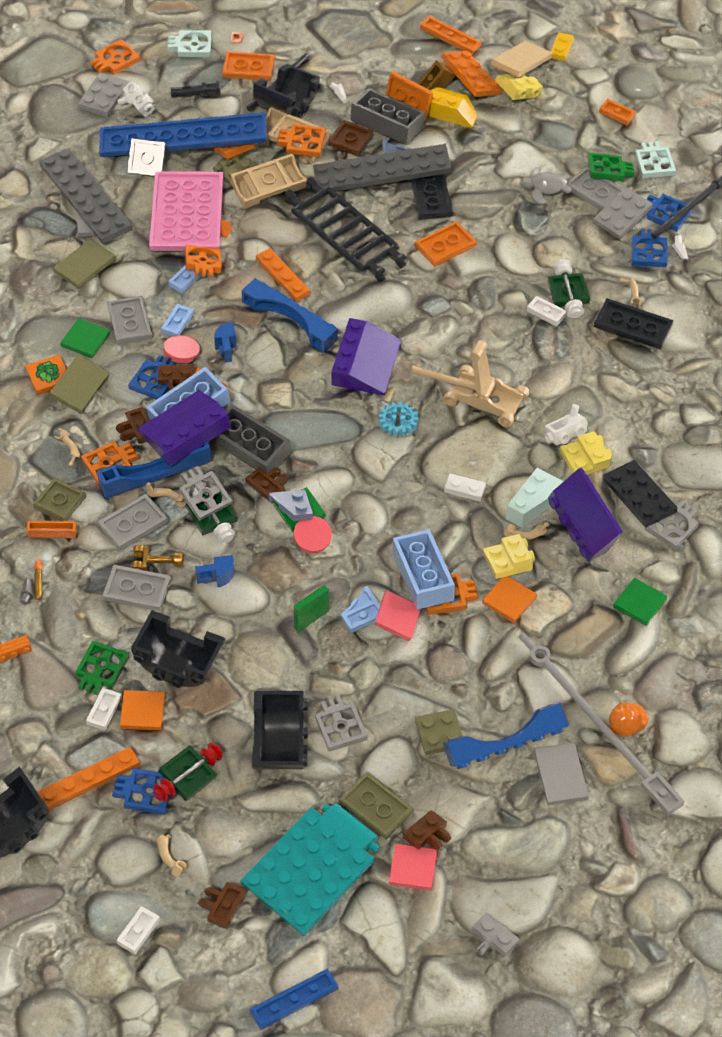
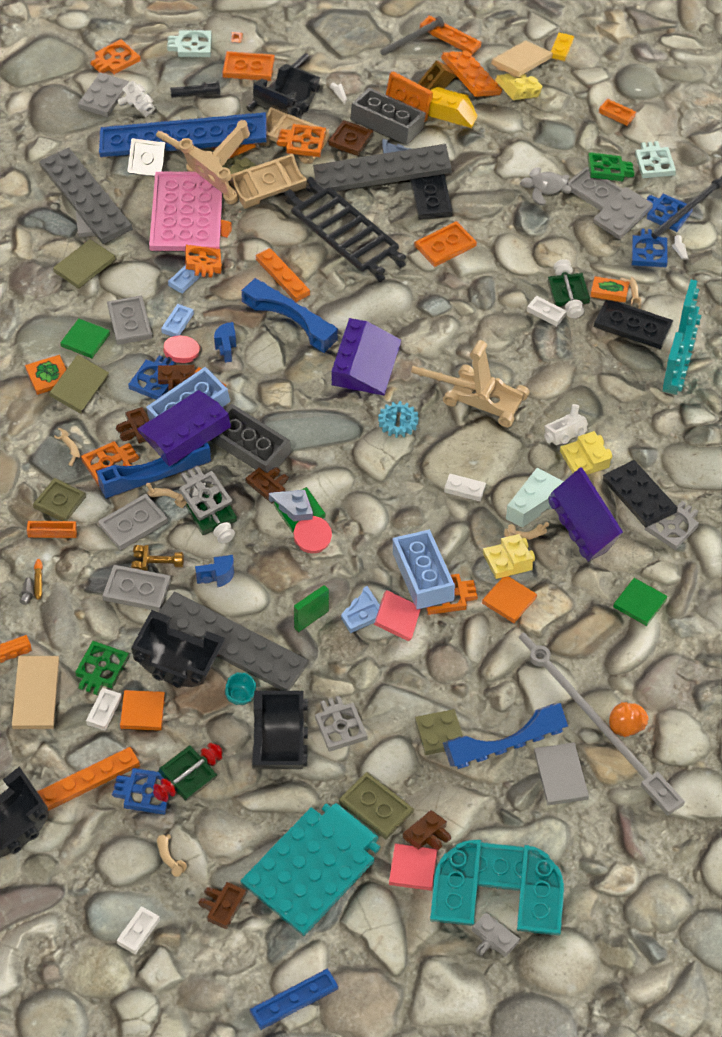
none -> tan tile [12,656,59,729]
none -> tan piece [156,120,250,205]
none -> dark grey plate [159,591,308,691]
none -> teal hair [224,672,256,705]
none -> dark grey bar [380,16,444,55]
none -> teal plate [430,840,564,936]
none -> orange tile [590,276,629,303]
none -> teal plate [662,279,702,395]

